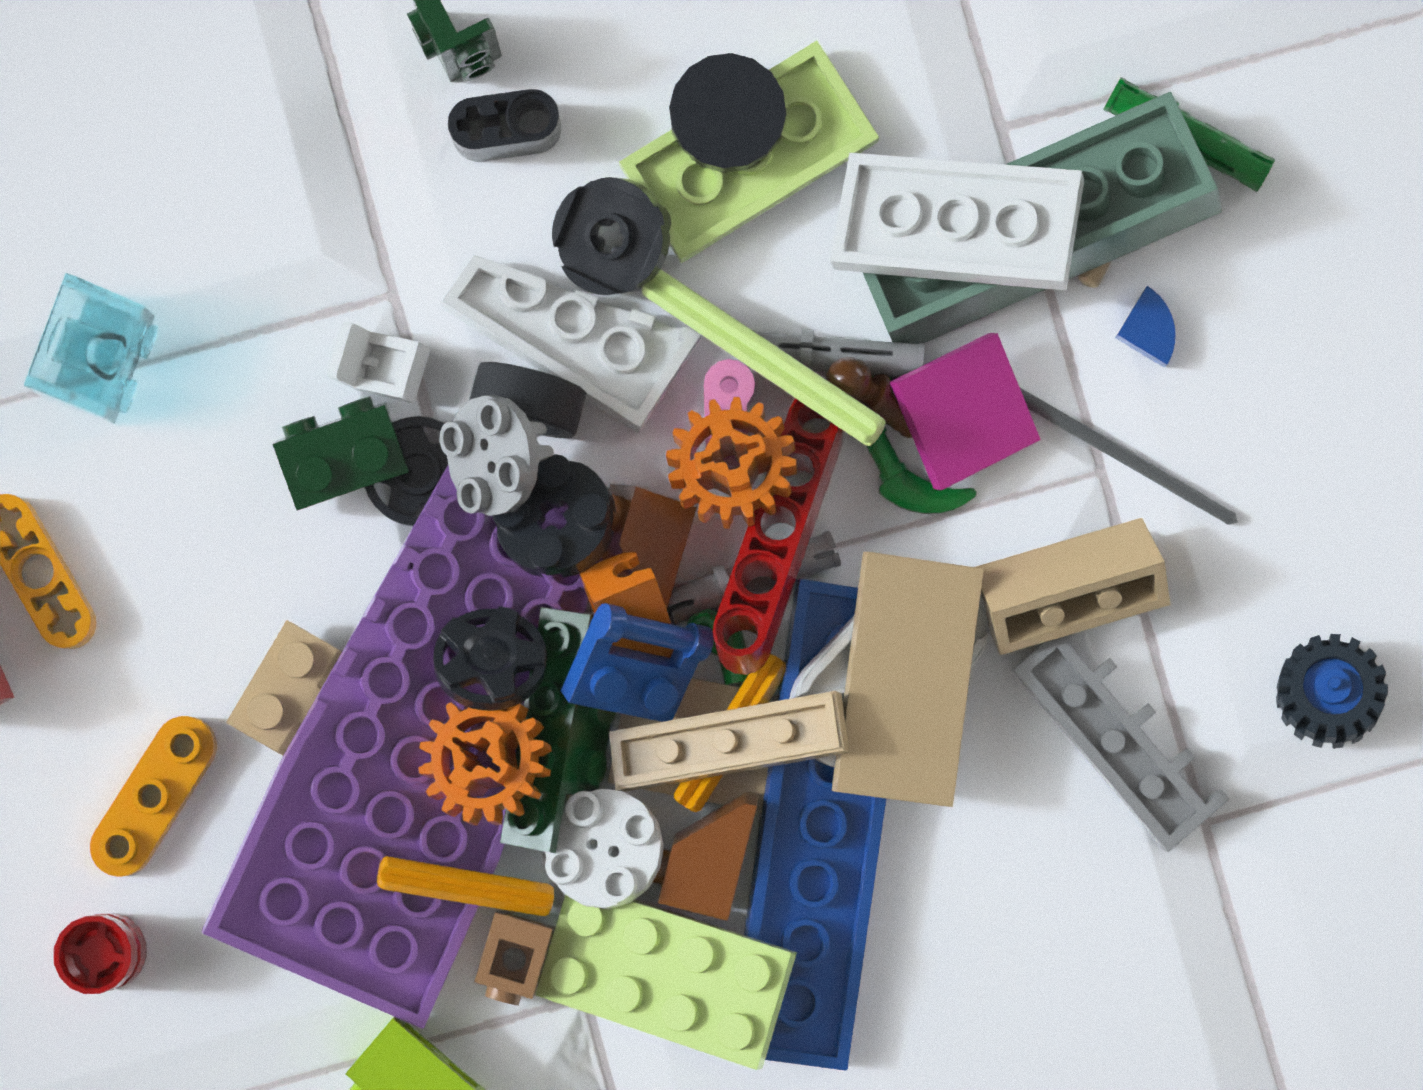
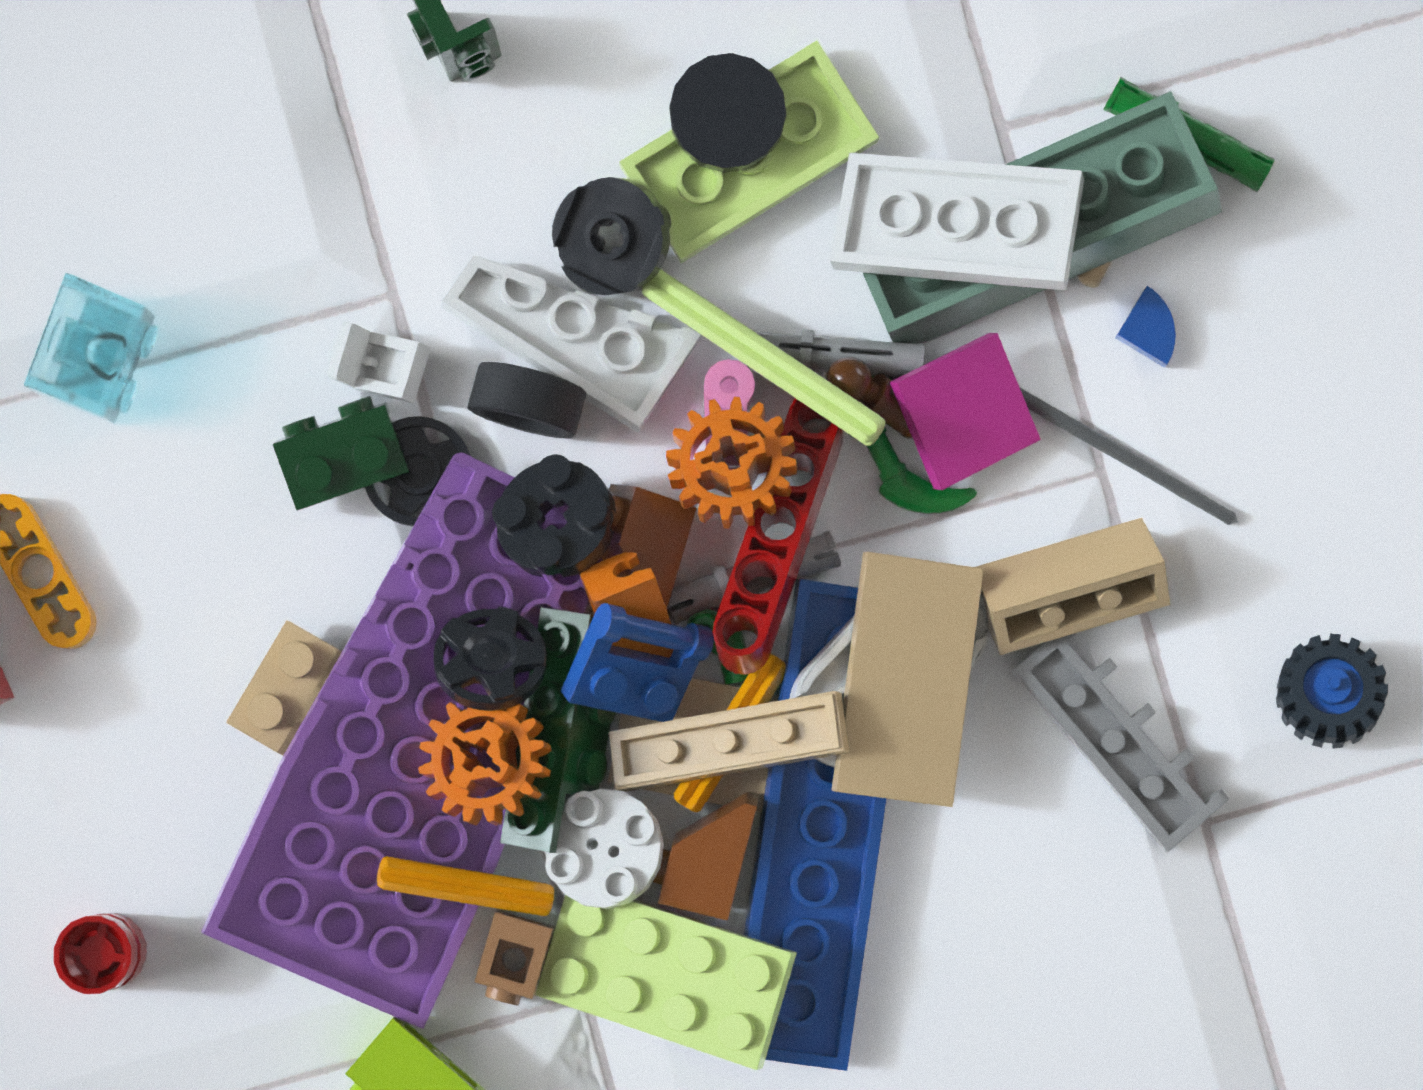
light orange plate [90,716,217,877] -> none
light grey plate [439,395,554,516] -> none
black beam [447,89,562,162] -> none

